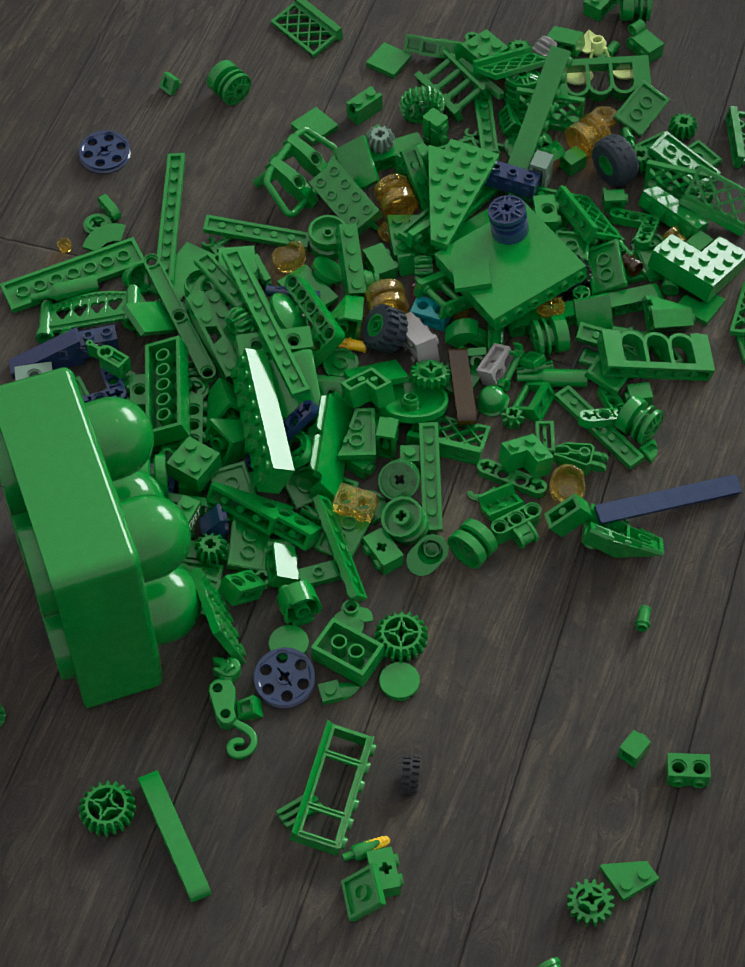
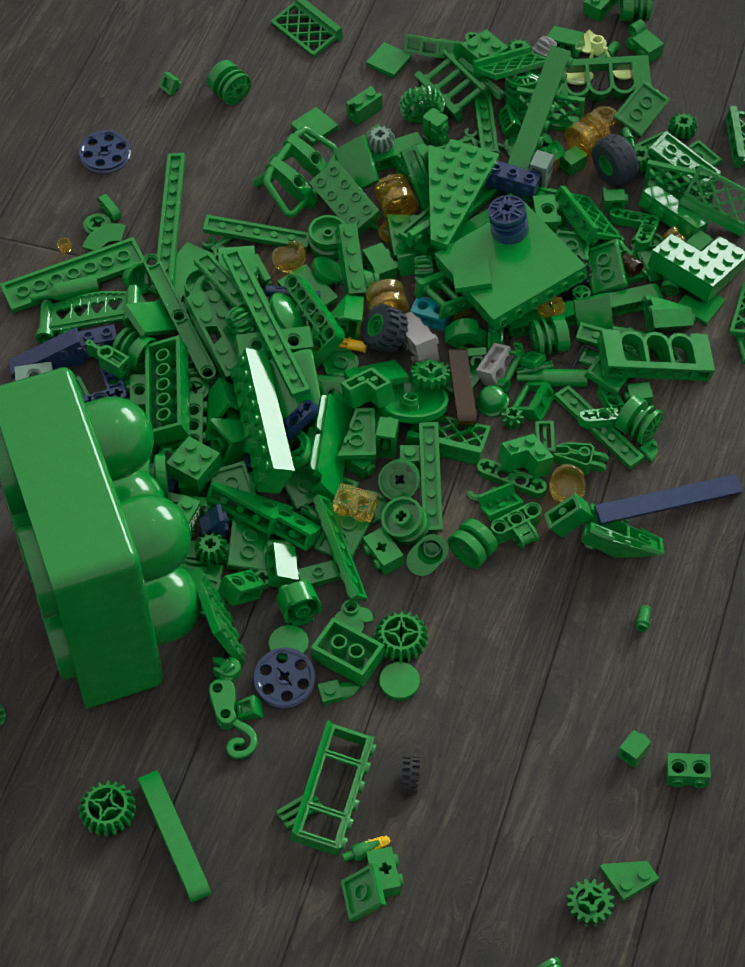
none -> green wheel [112,327,157,374]

